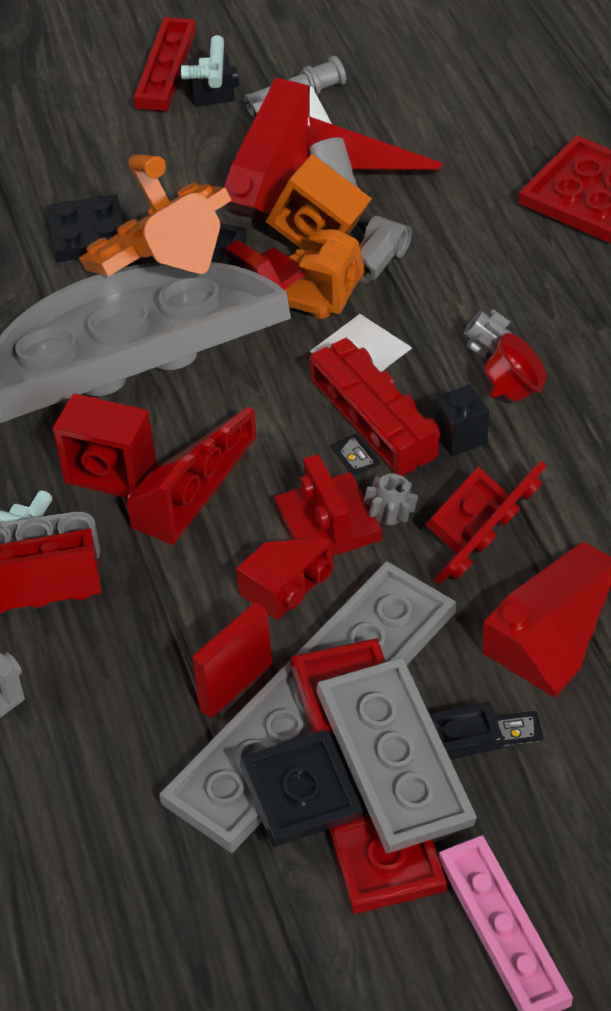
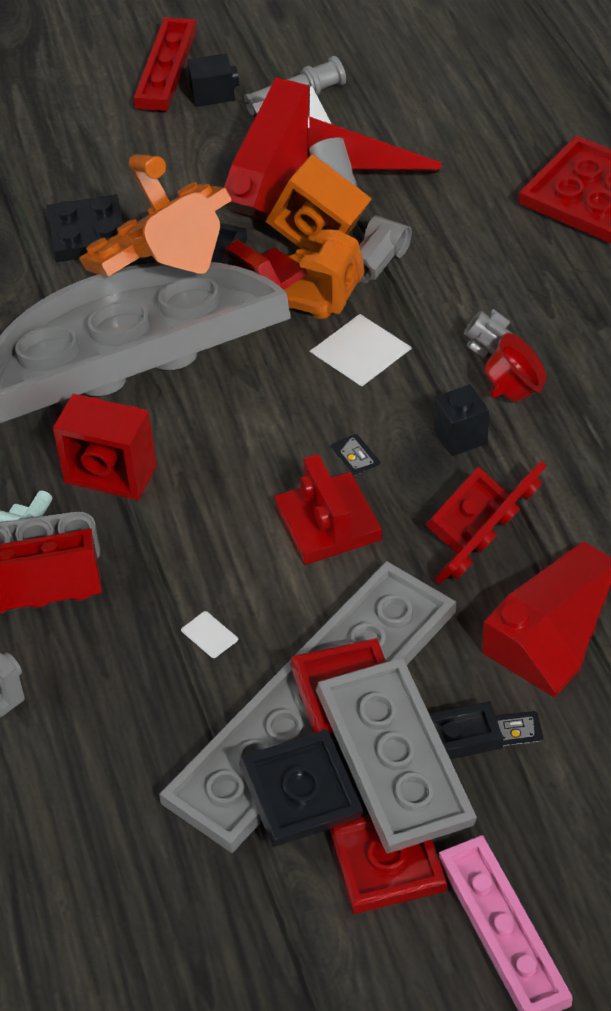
red wedge [126,407,257,545] -> none
light aqua hose [181,35,224,88] -> none
red tile [192,602,272,718] -> none
red slope [236,537,334,620] -> none
red brick [310,337,440,476] -> none
light grey gear [363,474,418,525] -> none
none -> white sticker [181,611,239,659]

